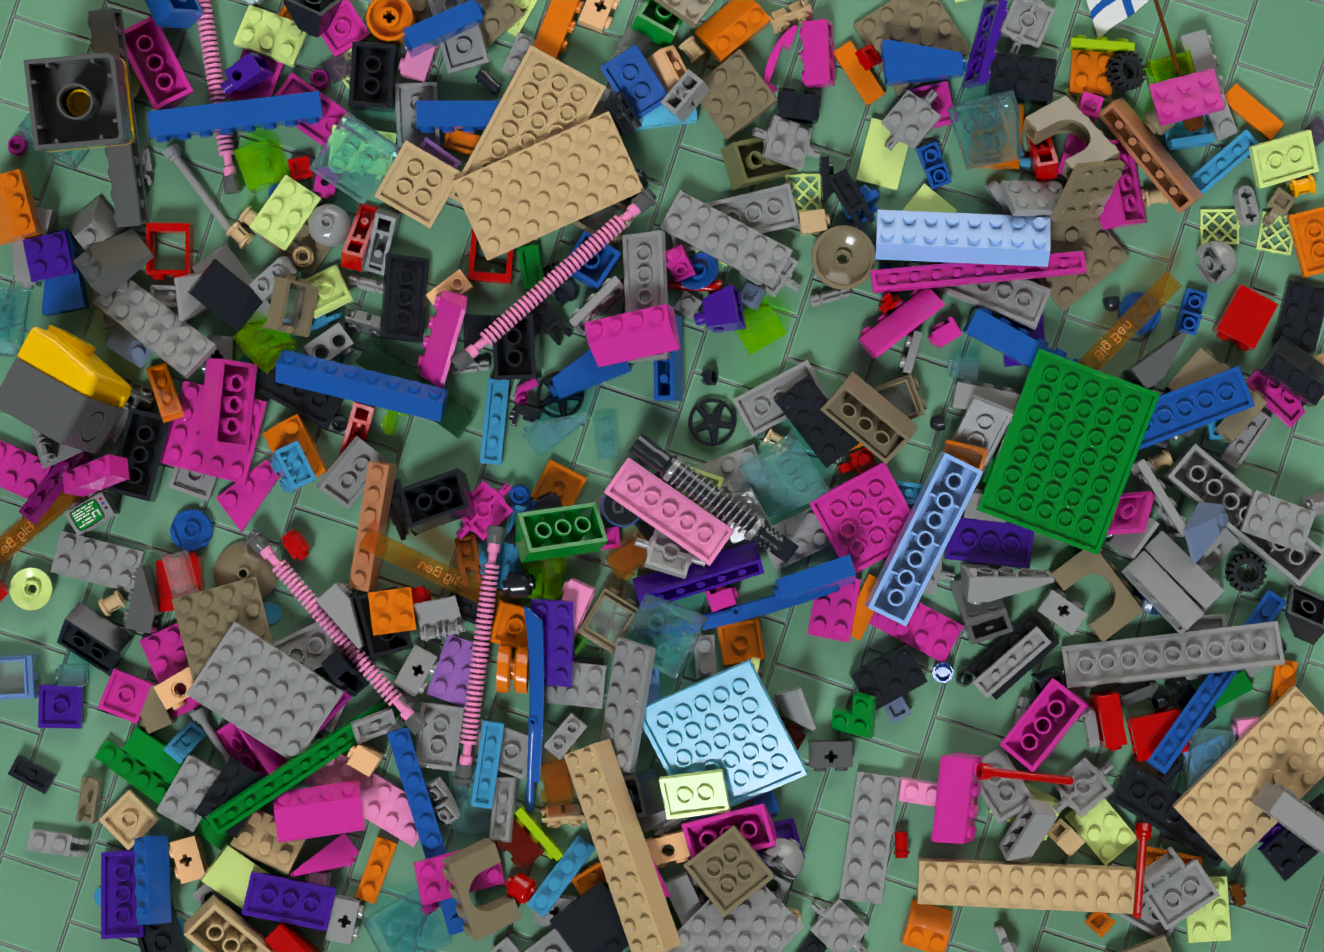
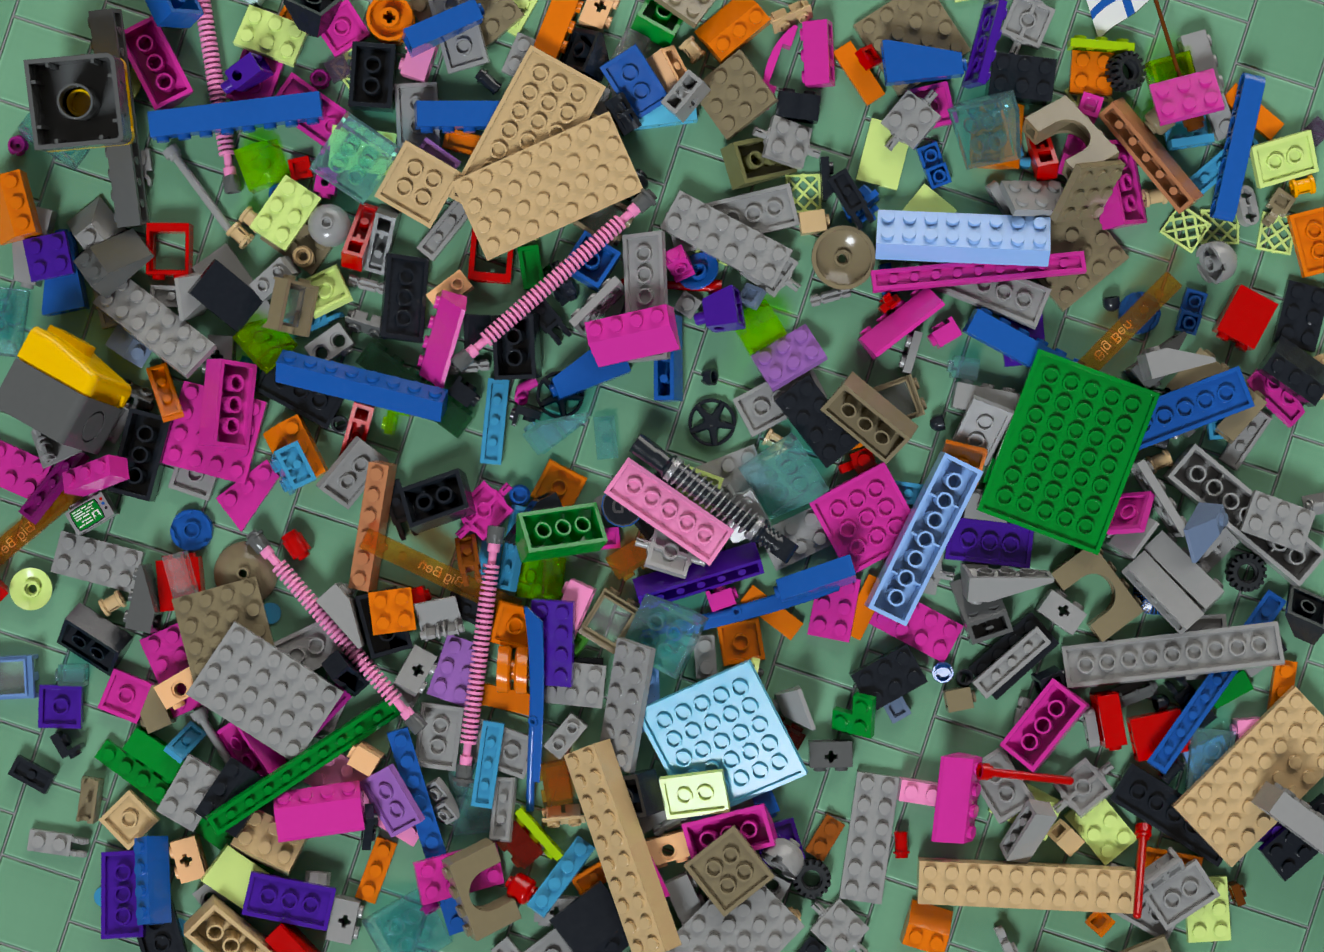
dark pink slope [290,833,359,877] -> none
light grey plate [350,707,398,744] -> none
black head [503,569,536,599] -> none
none -> black bracket [50,731,85,759]
none -> medium lavender plate [360,763,425,838]
none -> black plate [361,804,378,850]
none -> light grey plate [416,200,468,262]
none -> black brick [448,375,482,409]
none -> orange tile [478,683,530,715]
none -> black slope [560,27,609,82]
none -> orange tile [740,585,804,640]
none -> medium lavender plate [751,324,828,392]
none -> black tyre [792,858,831,899]
none -> dark orange plate [804,813,845,861]
none -> dark tan brick [942,686,976,713]
none -> light grey slope [1136,345,1216,381]
none -> yellowish green window [1159,209,1212,254]
none -> blue beam [1210,72,1266,222]

